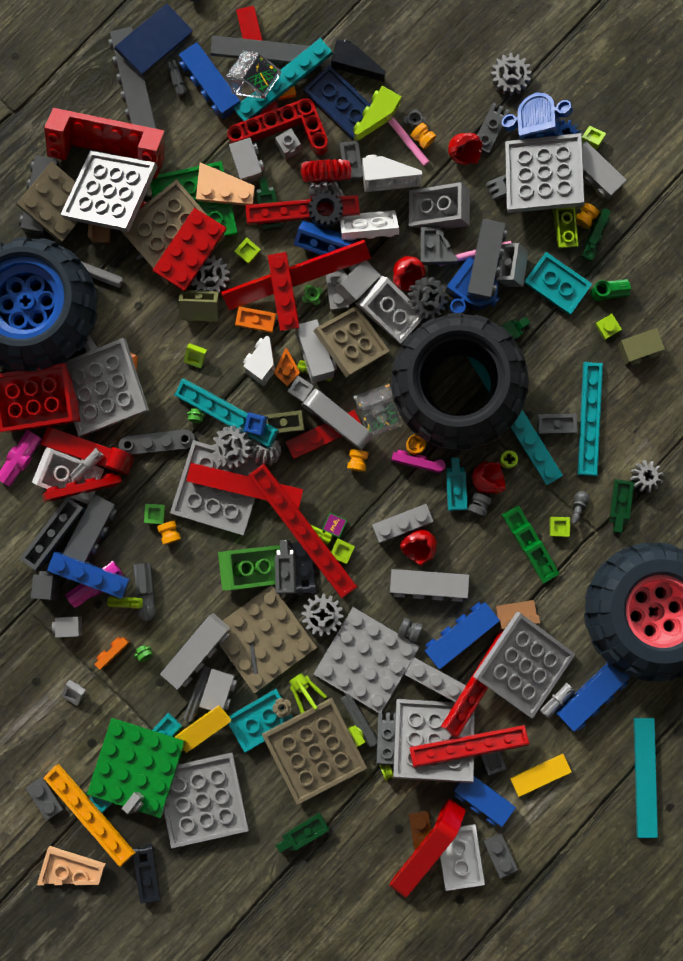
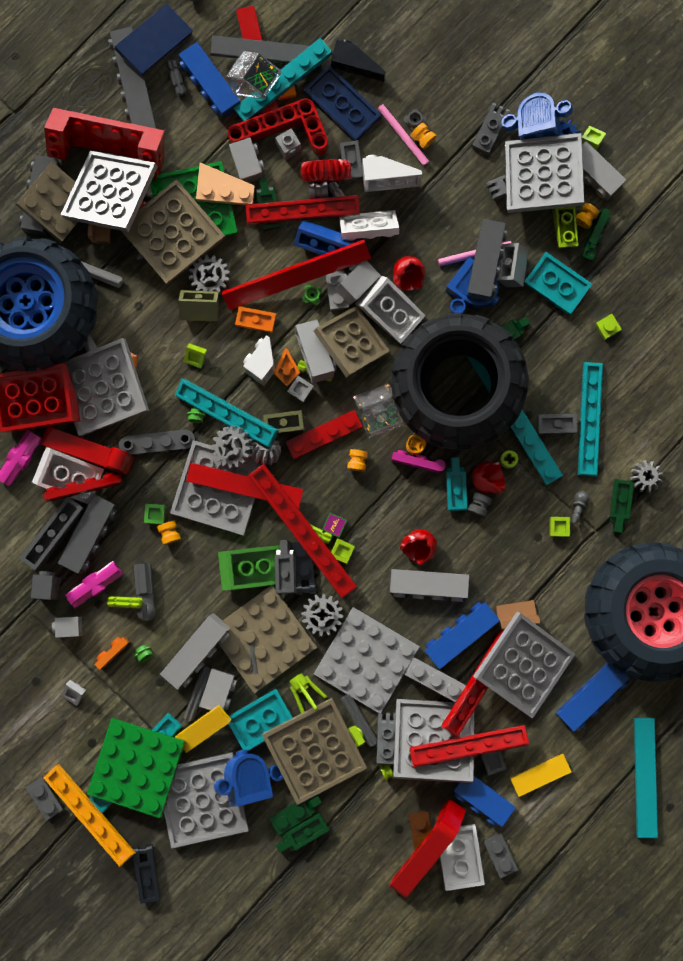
light nougat wing [37,846,106,885] -> none
blue brick [47,552,131,598] -> none
light grey axle [70,448,105,482] -> none
light grey plate [122,792,145,814] -> none
red plate [153,207,227,292] -> none
lime plate [234,237,261,265] -> none
blue tile [244,412,268,436] -> none
red plate [267,252,300,332] -> none
dark tan plate [273,698,292,718] -> none
light grey beam [301,389,373,450] -> none
black tyre [309,191,343,228] -> none
lime slope [353,86,402,141] -> none
light grey brick [372,504,433,544] -> none
dark grey wheel [398,617,422,642] -> none
dark grey gear [408,277,448,319] -> none
light grey slope [409,182,470,228] -> none
dark grey wing [421,227,457,265] -> none
red hair [448,132,483,166] -> none
light grey gear [490,53,532,95] -> none
green slope [502,505,560,584] -> none
light grey axle [541,683,575,718] -> none
green piece [590,279,631,302] -> none
olive brick [617,328,665,366] -> none
none -> blue piece [214,749,283,807]
none -> dark green hinge [269,795,322,836]

